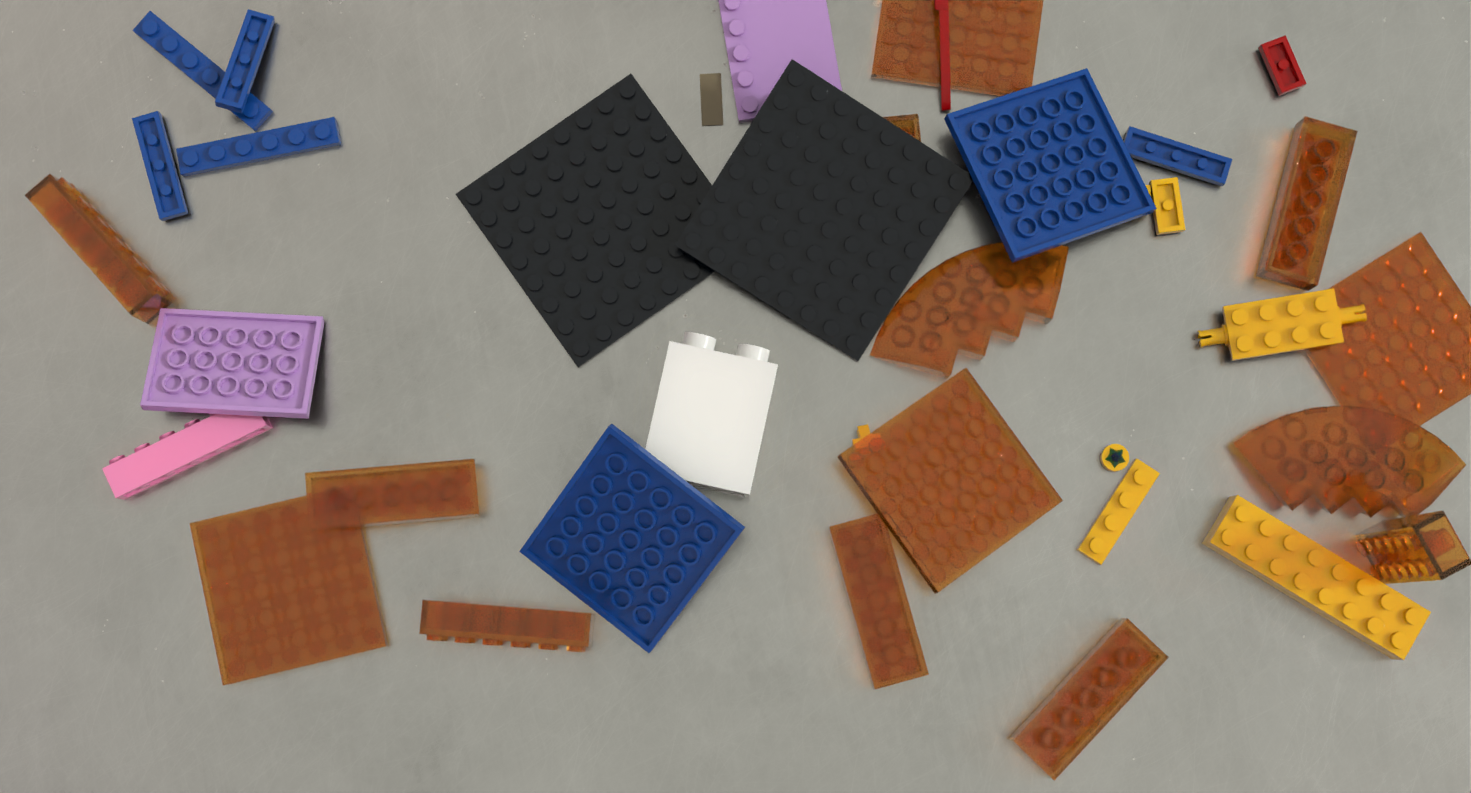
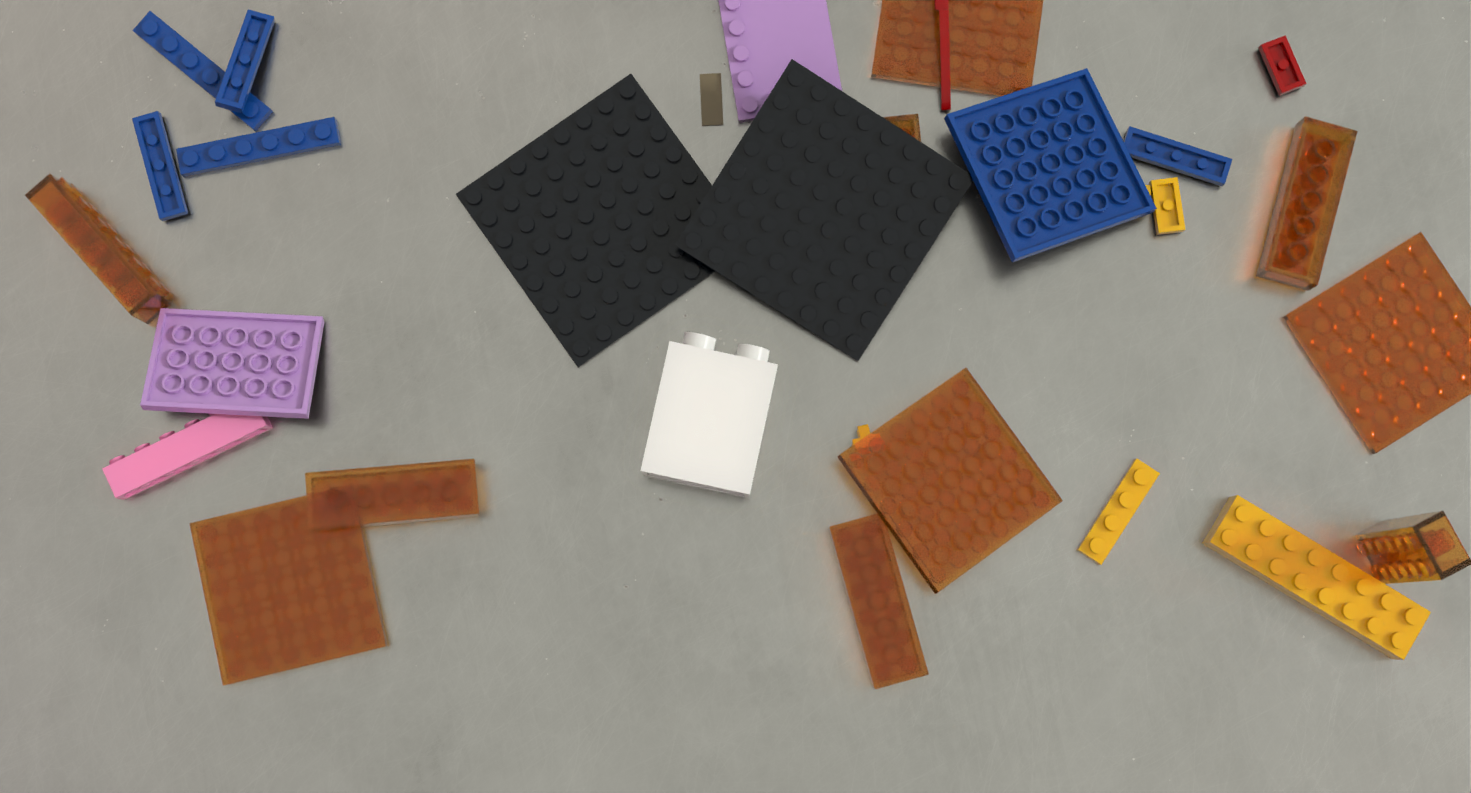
clear orange brick [419,600,595,652] -> none
blue plate [519,424,745,653] -> none
clear orange brick [870,242,1069,379] -> none
clear orange brick [1009,618,1169,781] -> none
yellow tile [1100,444,1129,472] -> none
yellow plate [1197,288,1367,361] -> none
clear orange brick [1233,406,1466,521] -> none

